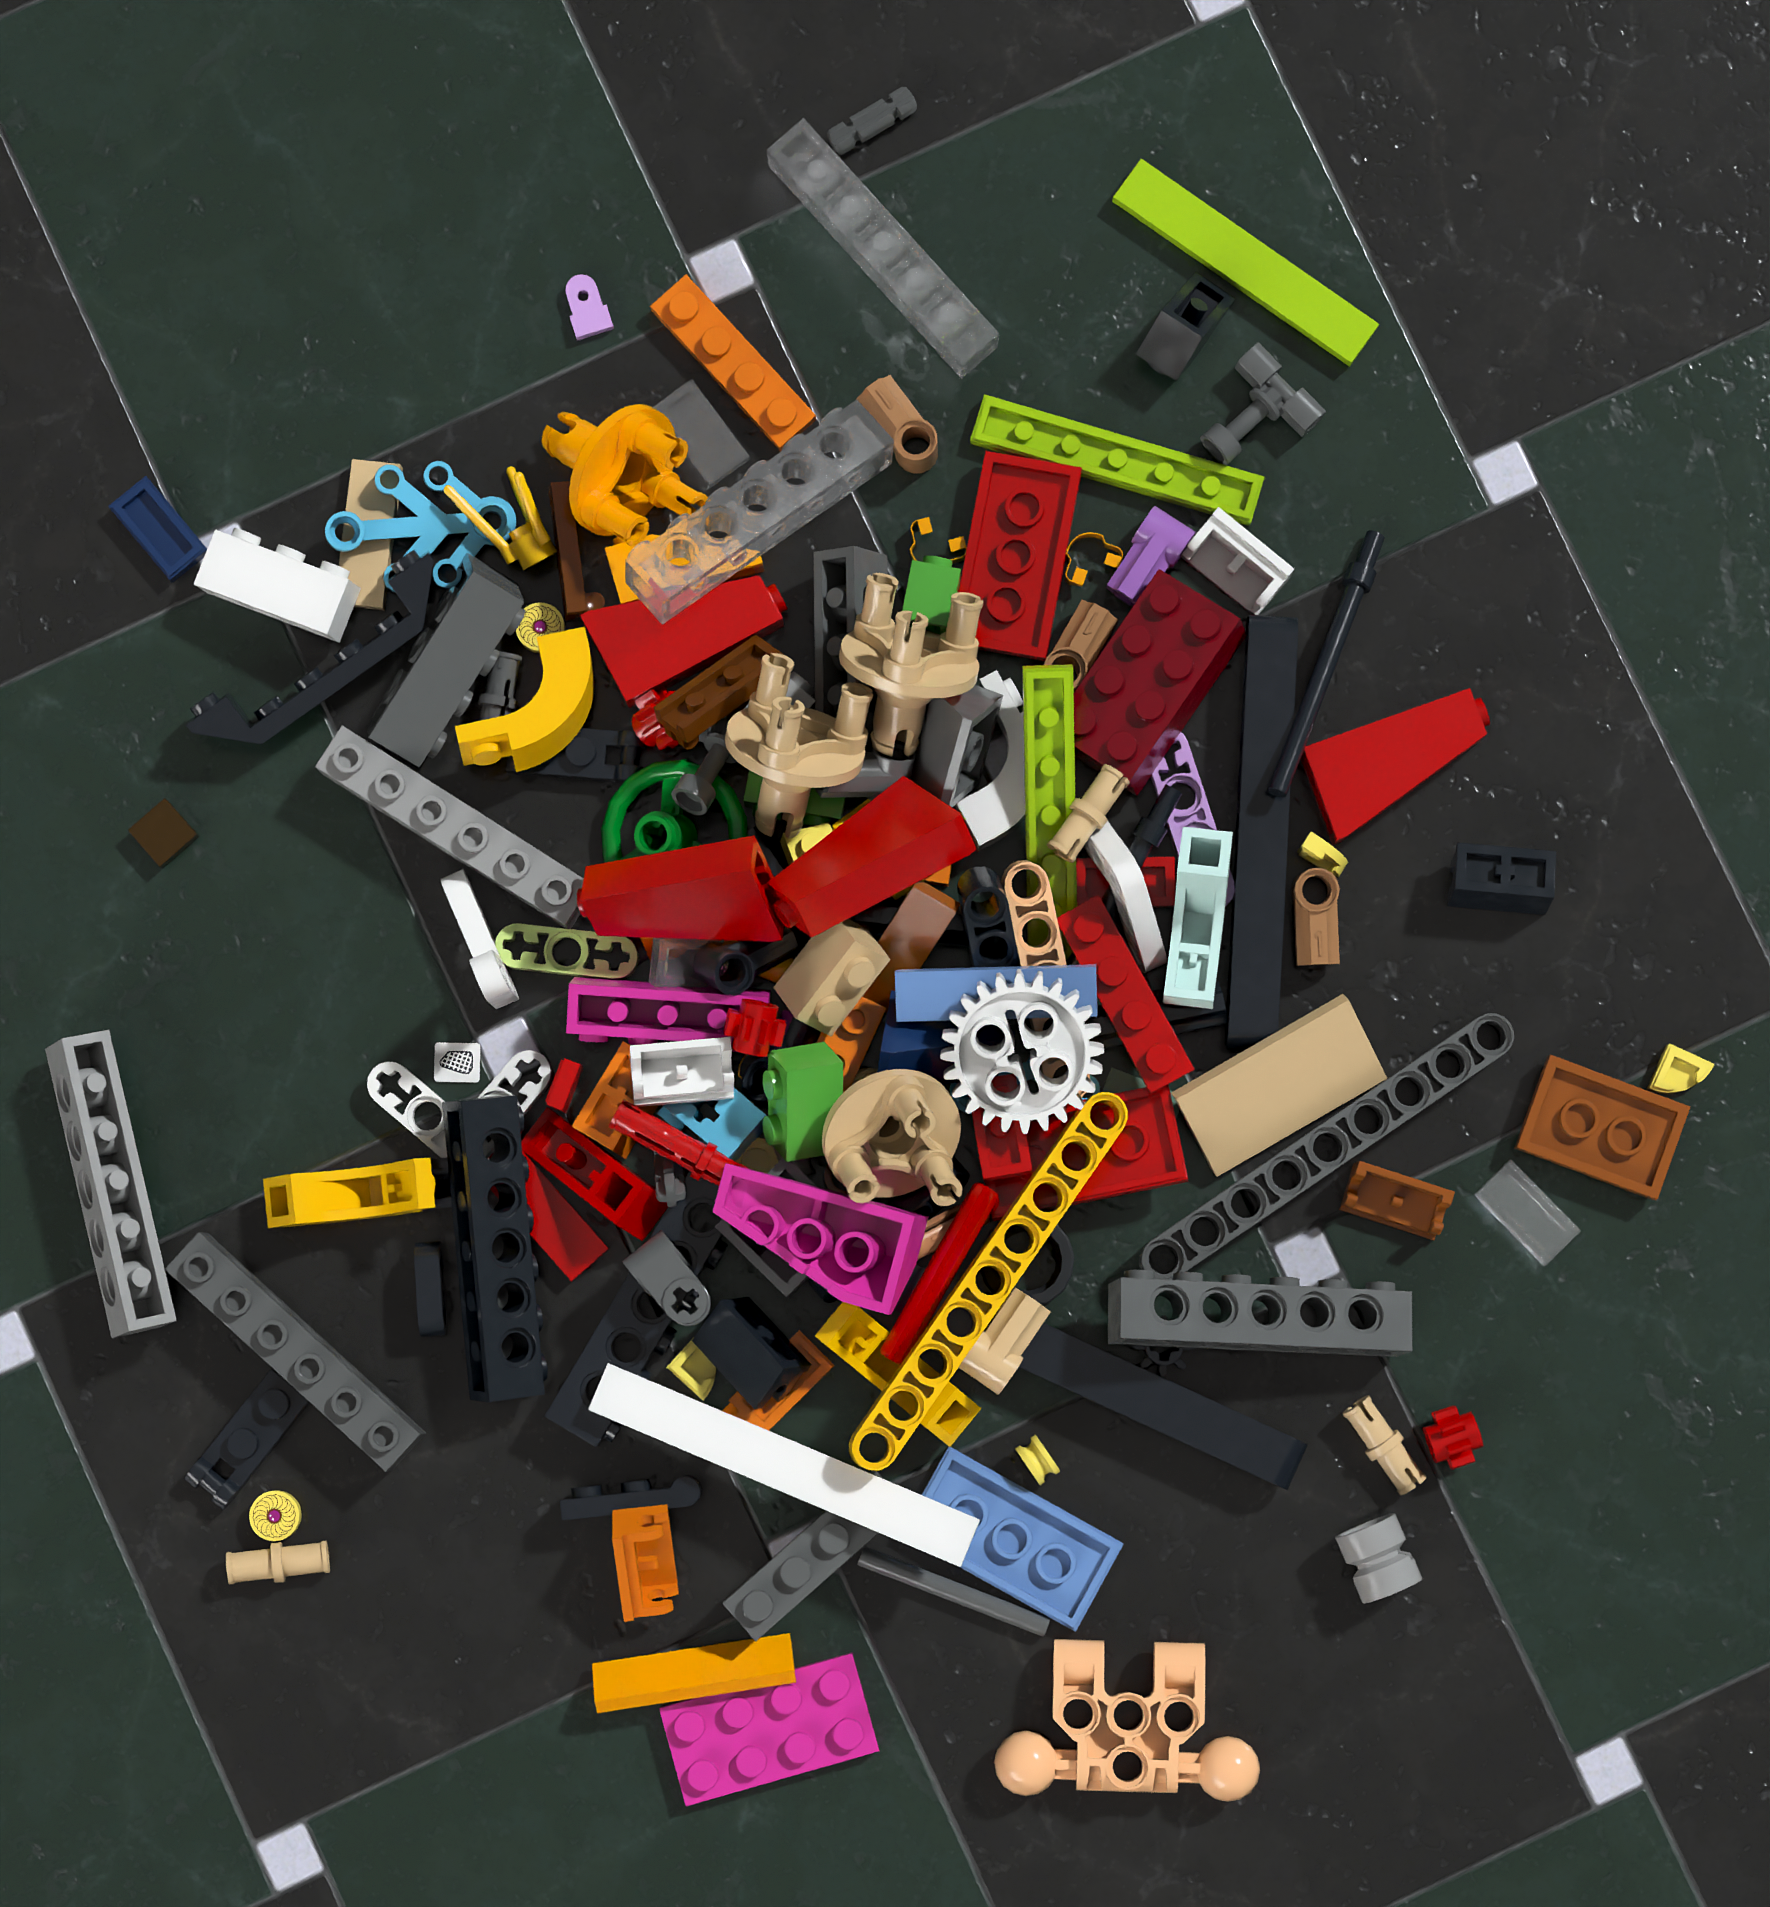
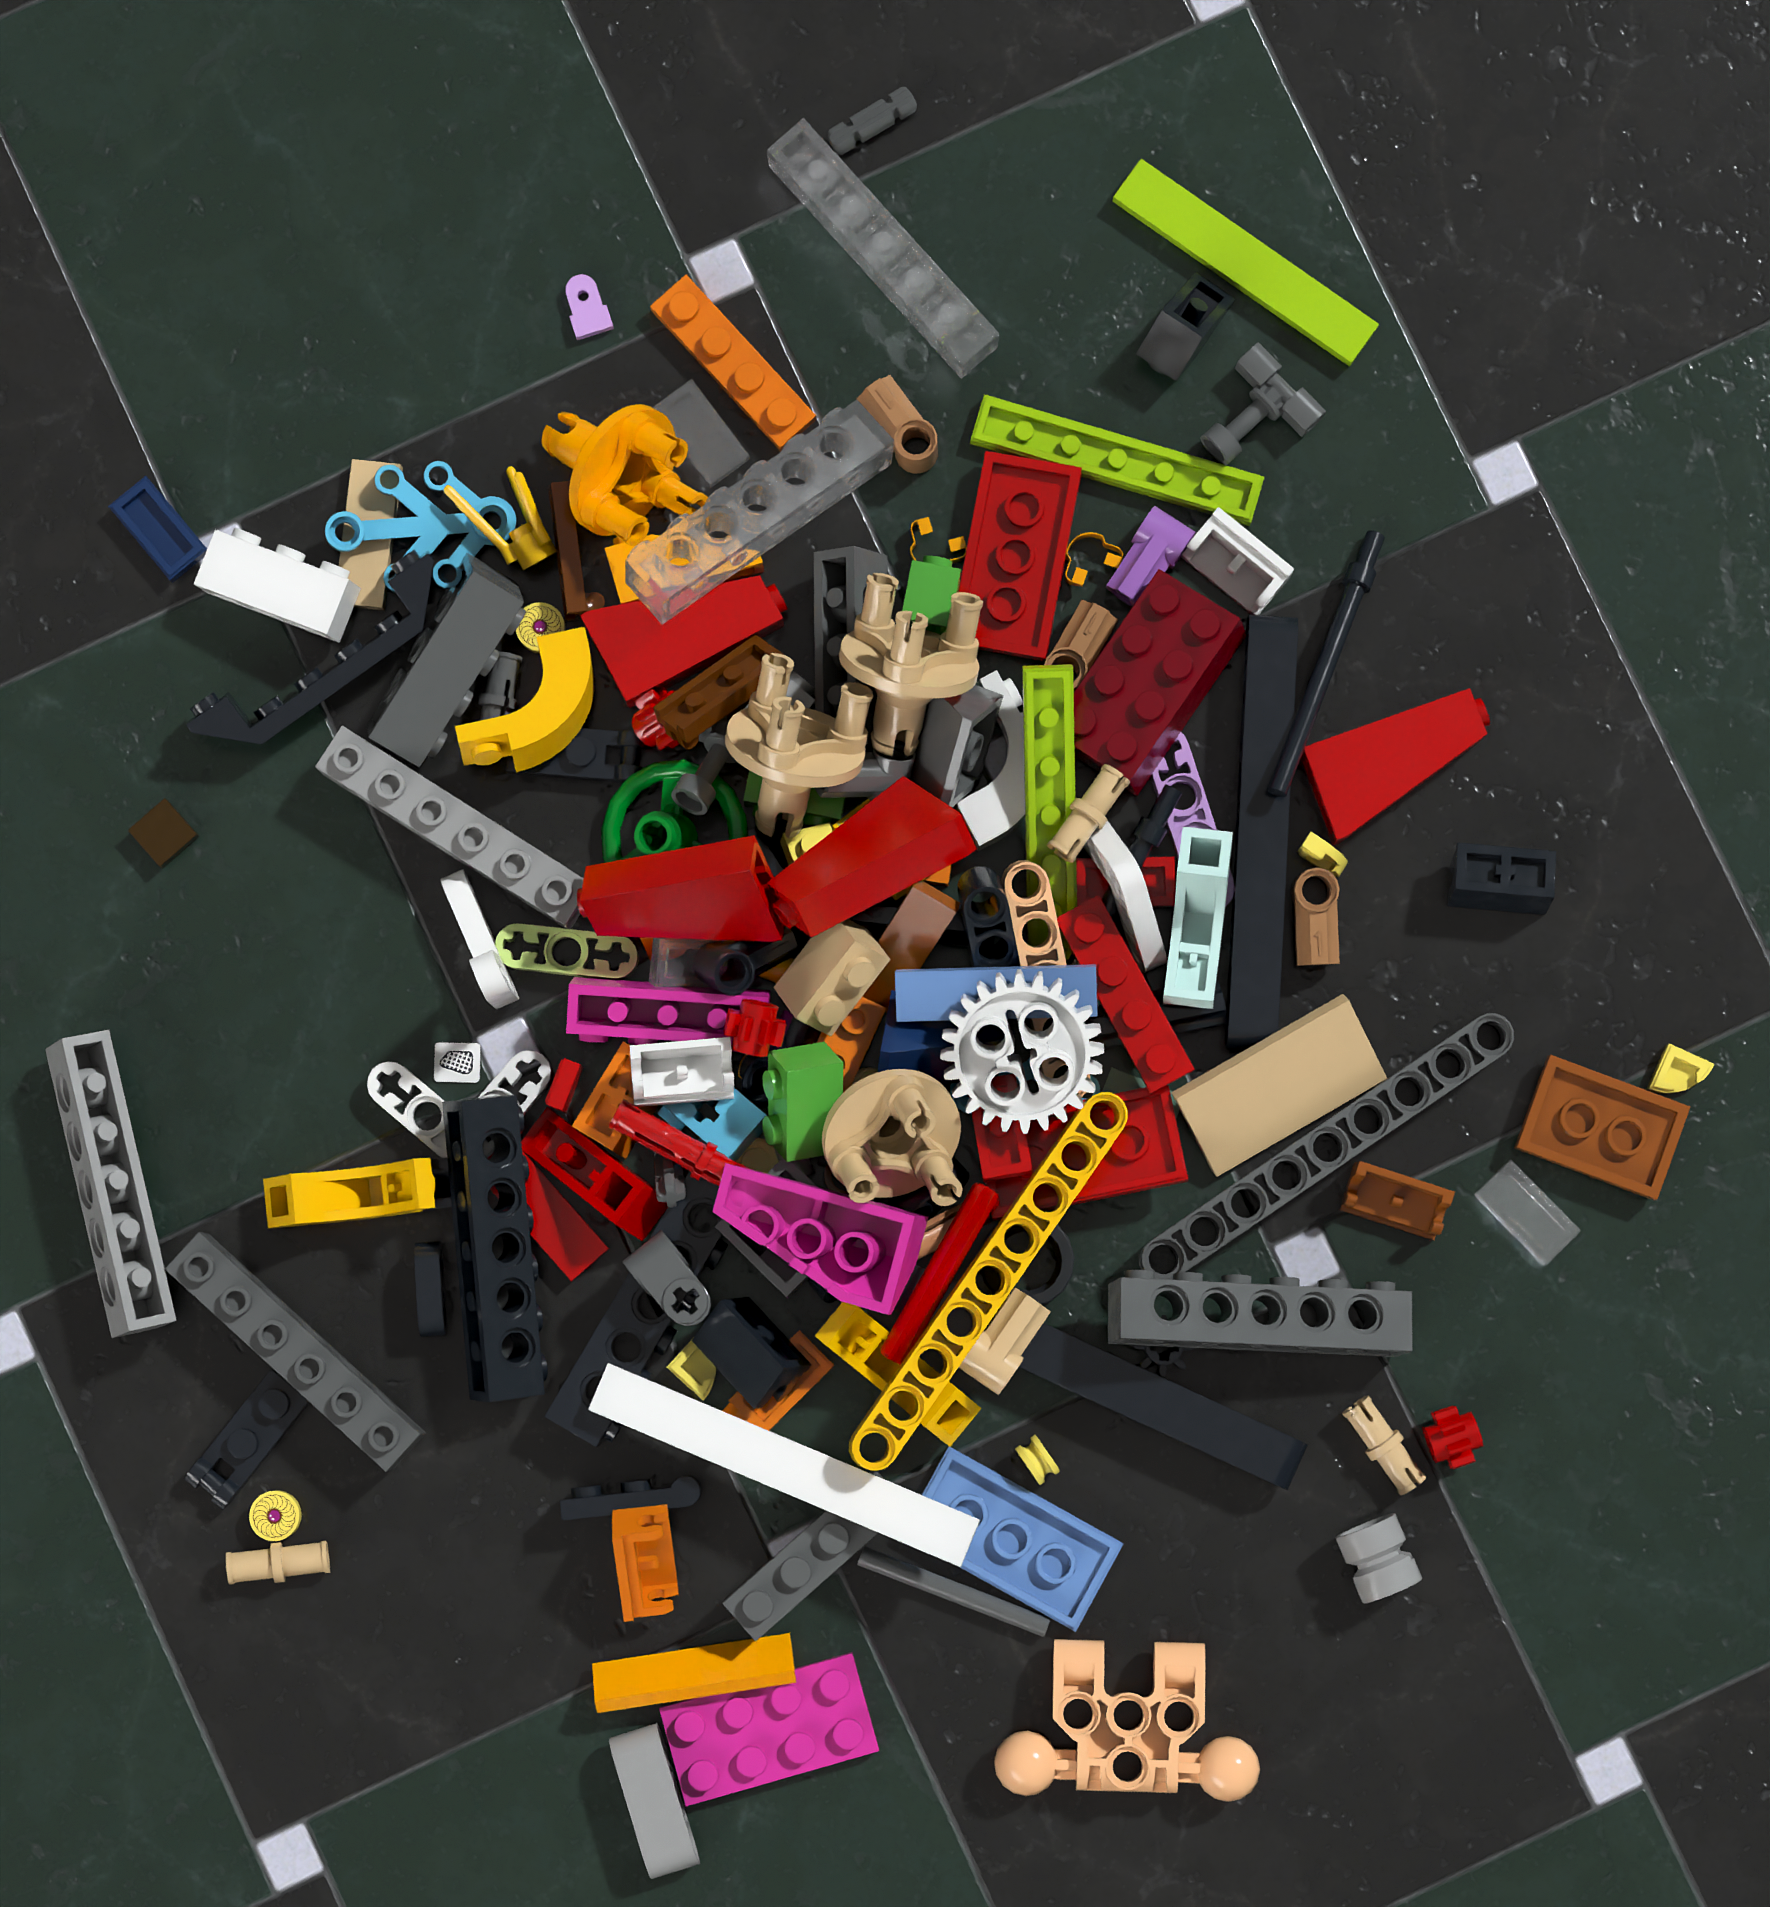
none -> light grey beam [609,1723,700,1879]

